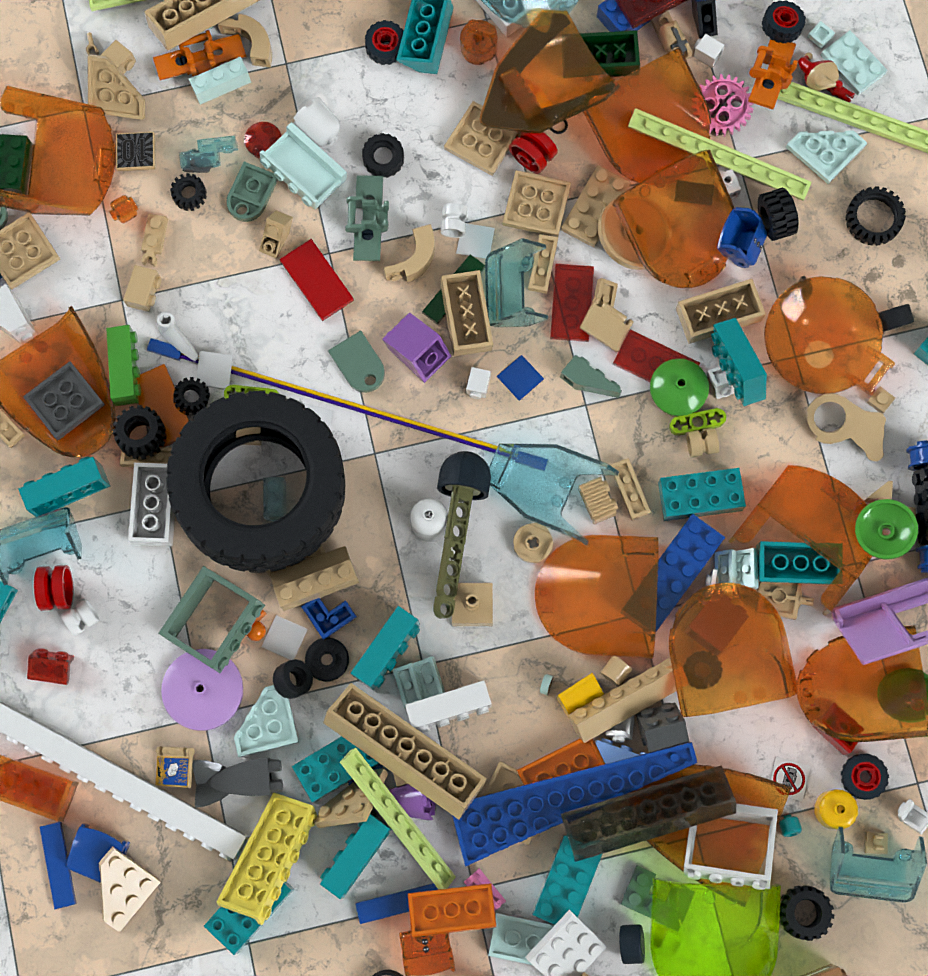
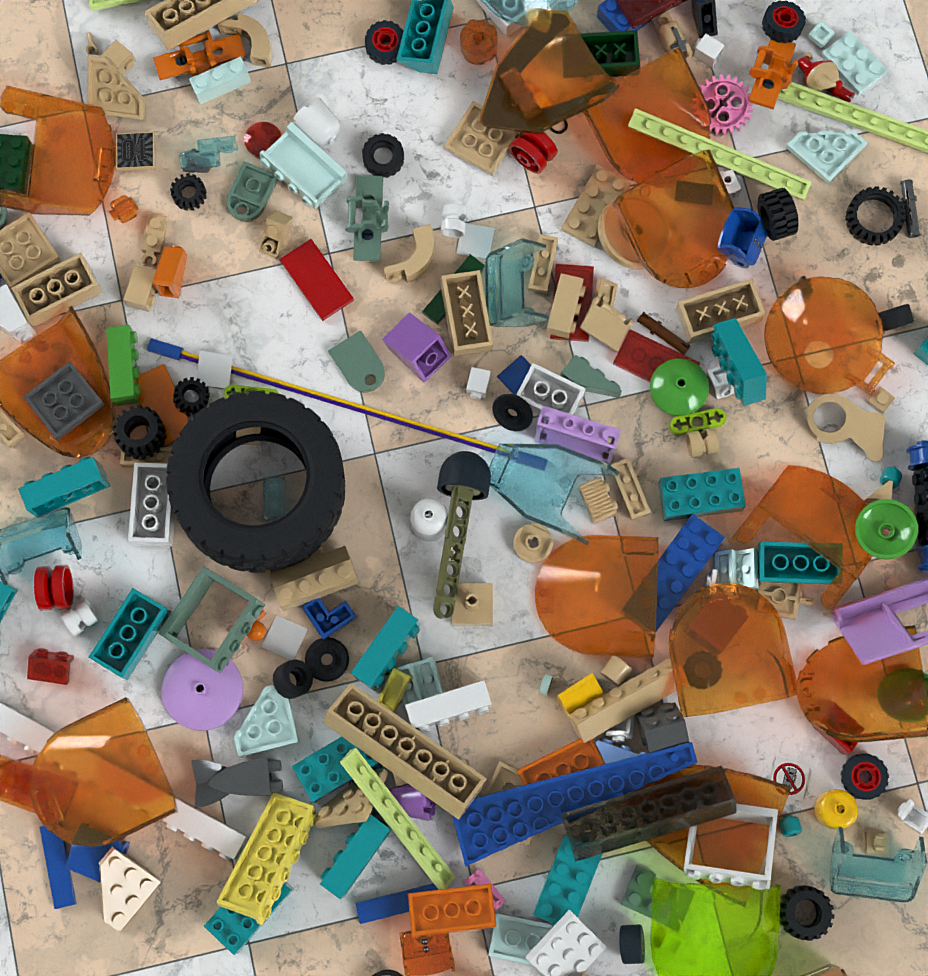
piece [155,746,195,788] -> none
white piece [157,312,199,361] -> none
tan plate [502,170,571,237] -> none
none -> tan brick [11,253,103,327]
none -> clear orange windscreen [30,697,178,847]
none -> teal brick [88,588,171,680]
none -> orange slope [153,245,187,299]
none -> light yellow tile [378,667,413,713]
none -> black wheel [492,394,533,431]
none -> white brick [516,363,586,415]
none -> lavender window [535,406,621,465]
none -> tan brick [546,273,586,339]
none -> reddish brown pin [636,312,691,356]
none -> teal piece [880,467,902,489]
none -> dark grey pin [900,179,921,238]

